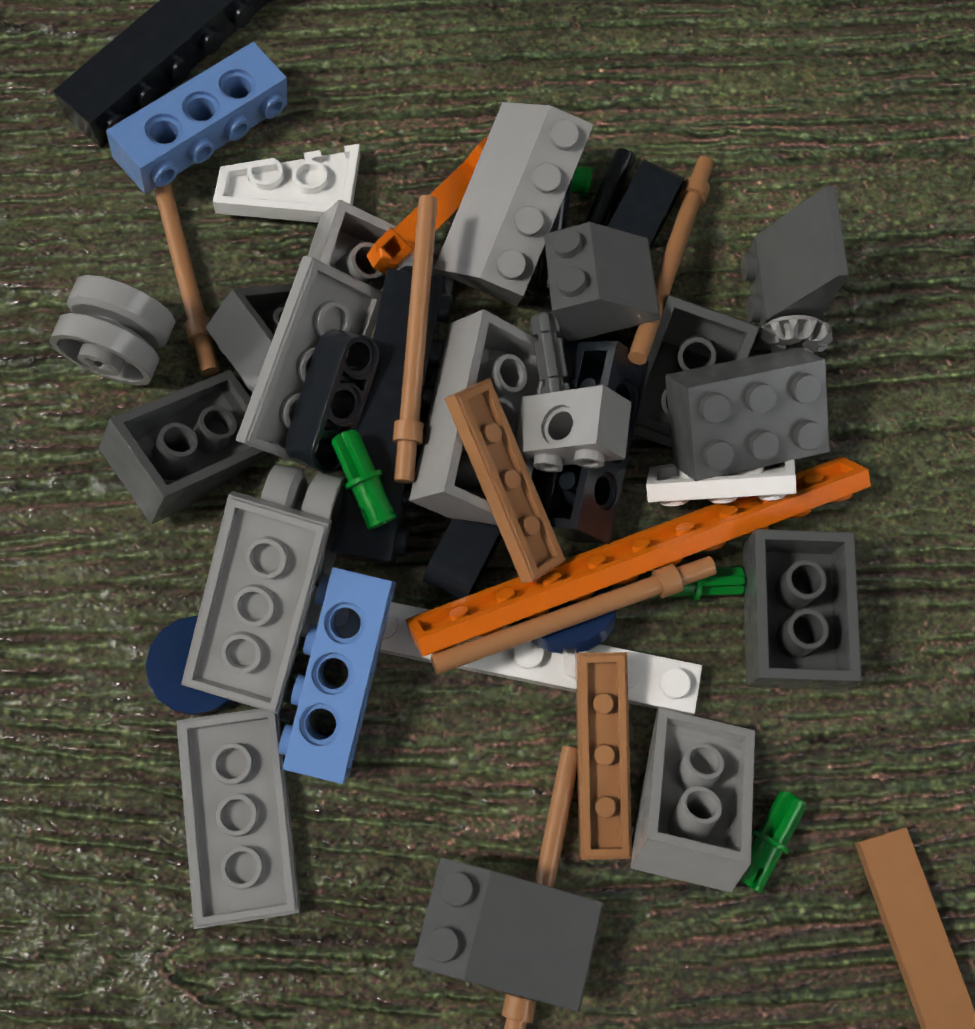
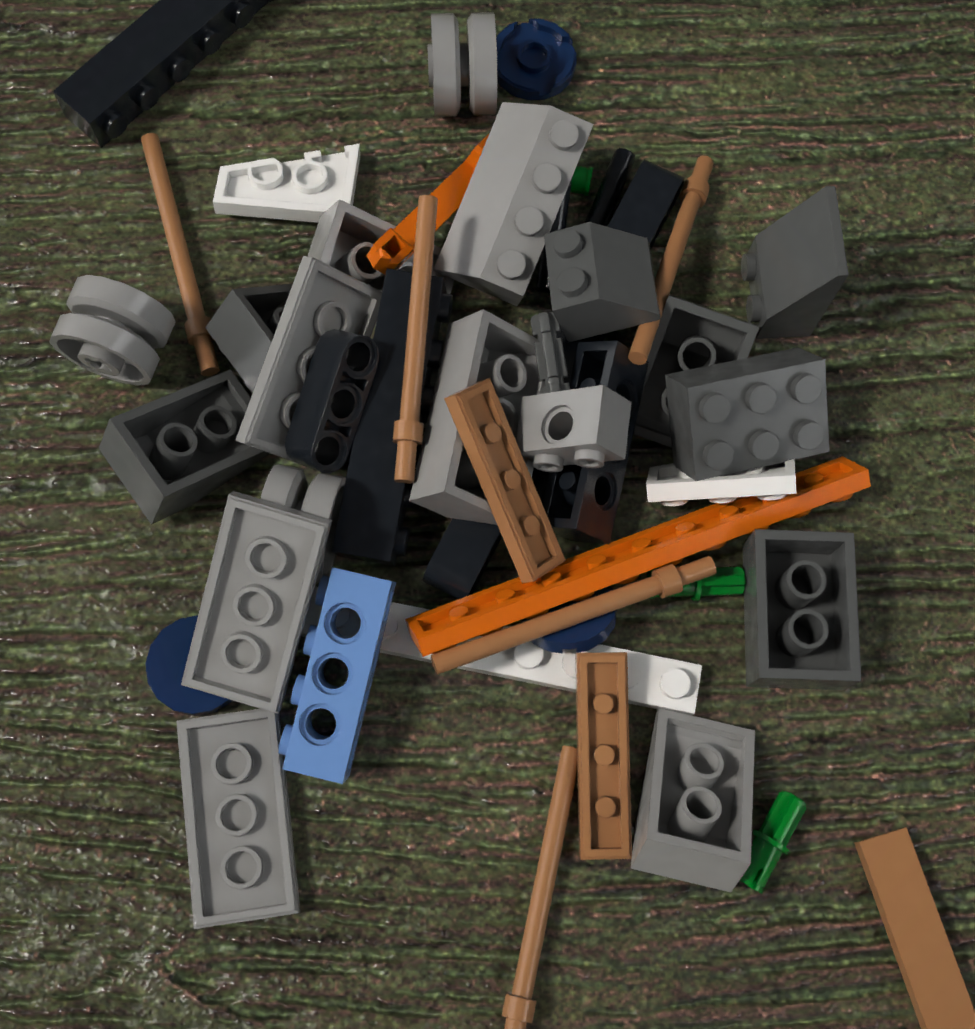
medium blue brick [106,42,287,194] -> none
green axle [332,430,397,530] -> none
dark grey slope [412,857,604,1012] -> none
light grey gear [756,315,833,354] -> none
none -> light grey wheel [427,12,497,117]
none -> dark blue tile [496,18,577,101]

